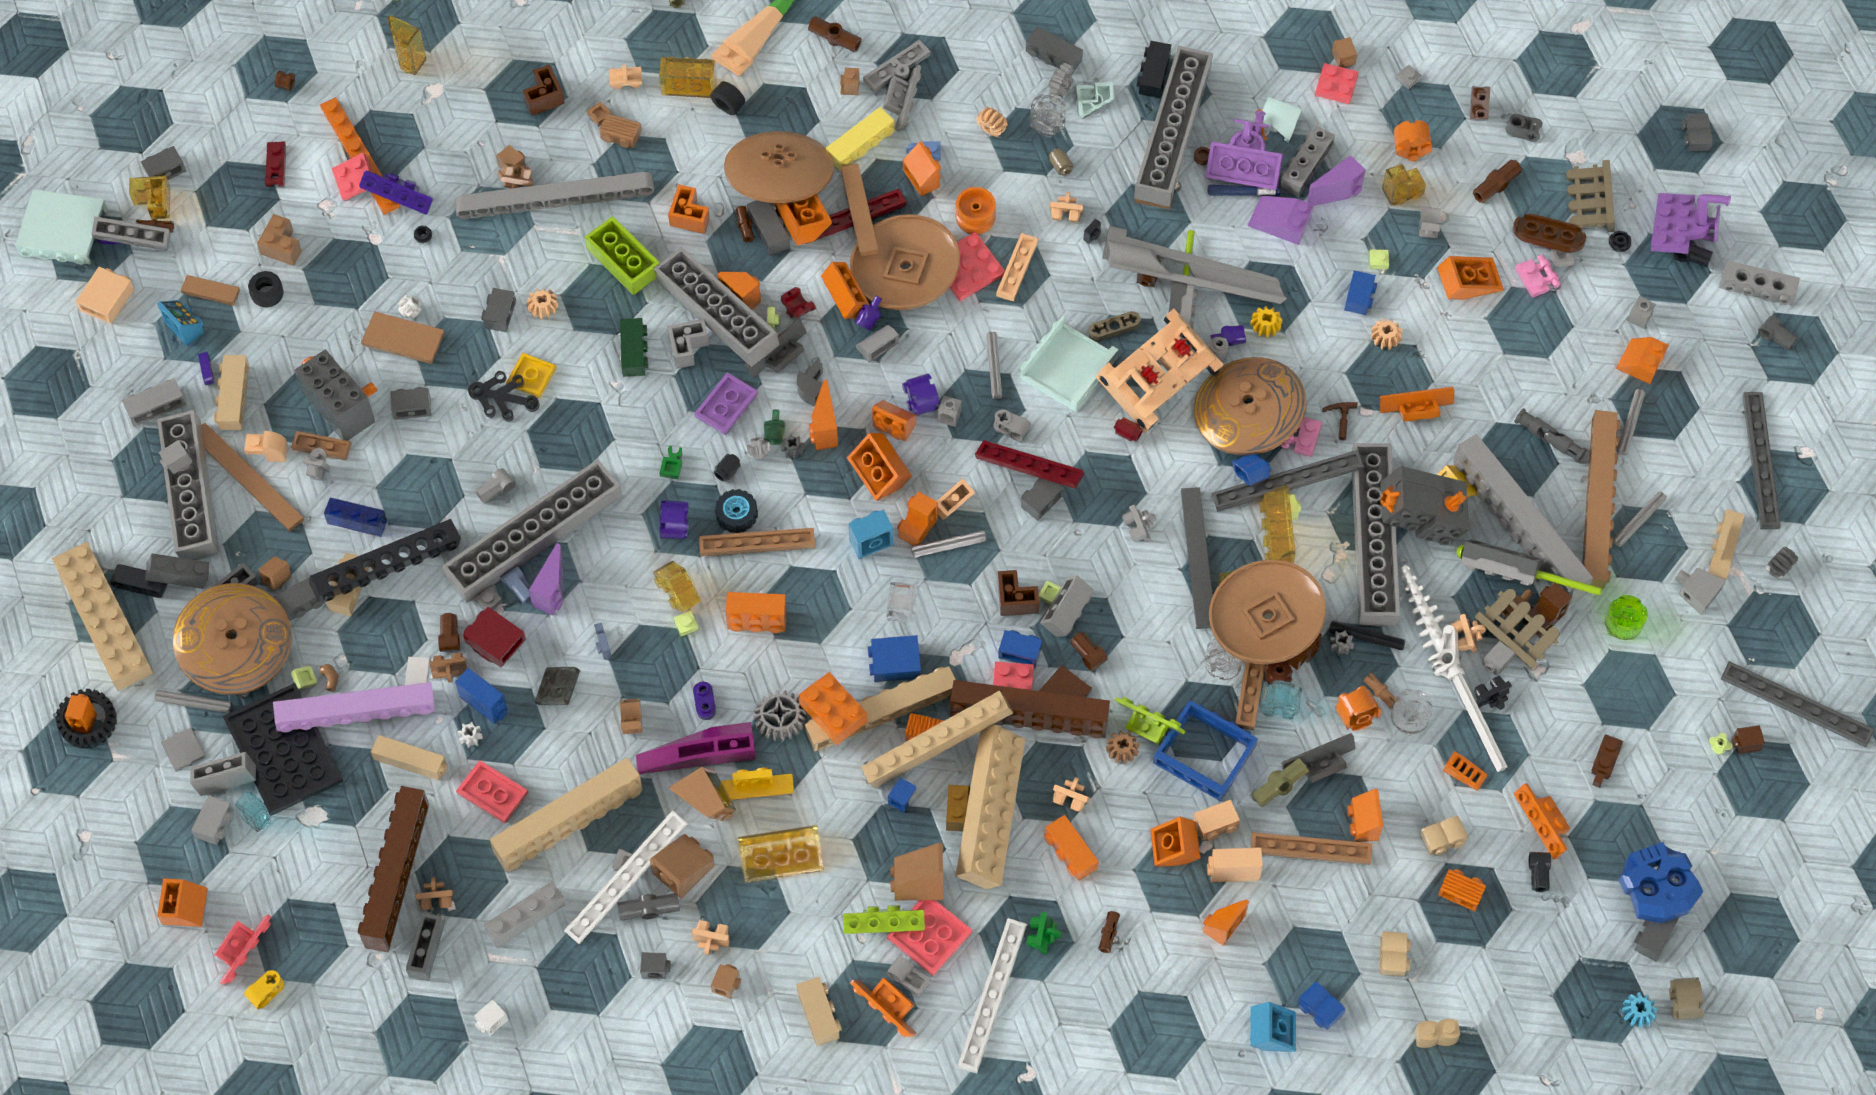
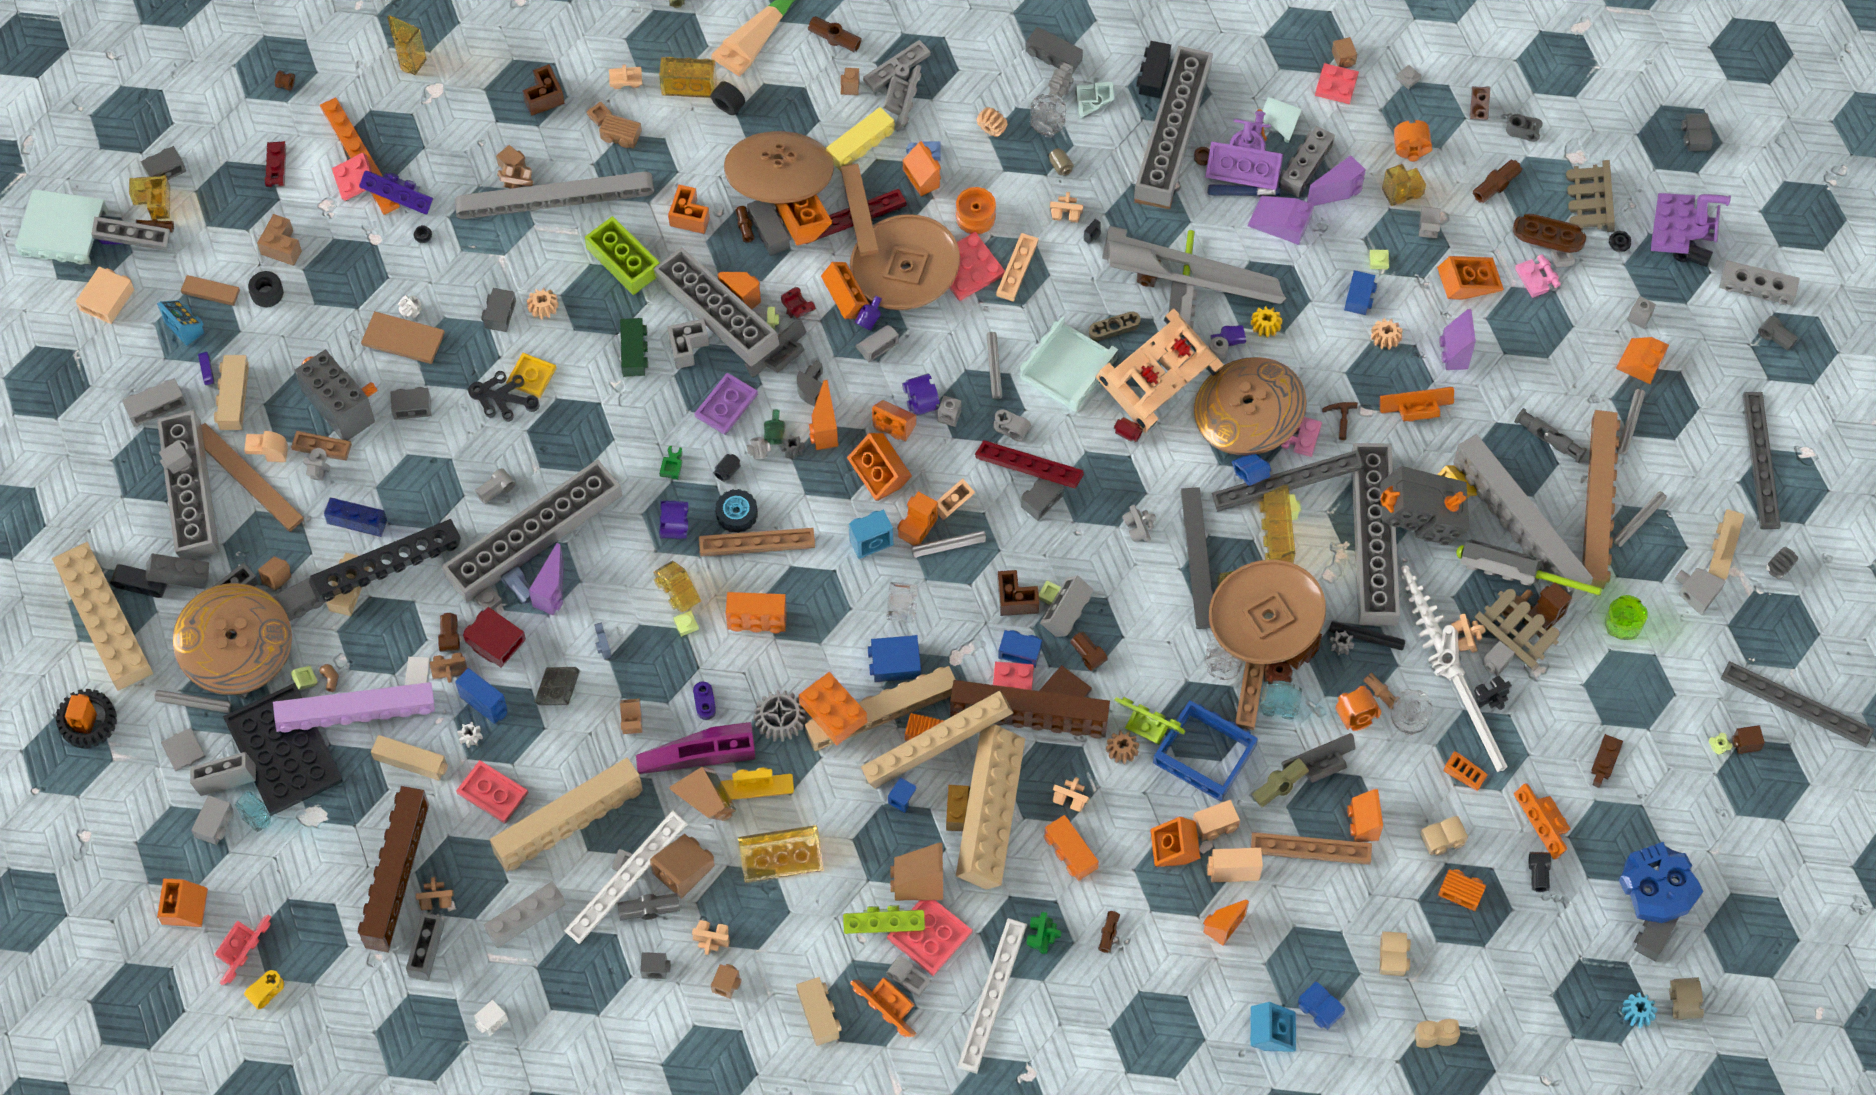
none -> medium lavender slope [1439,309,1476,370]

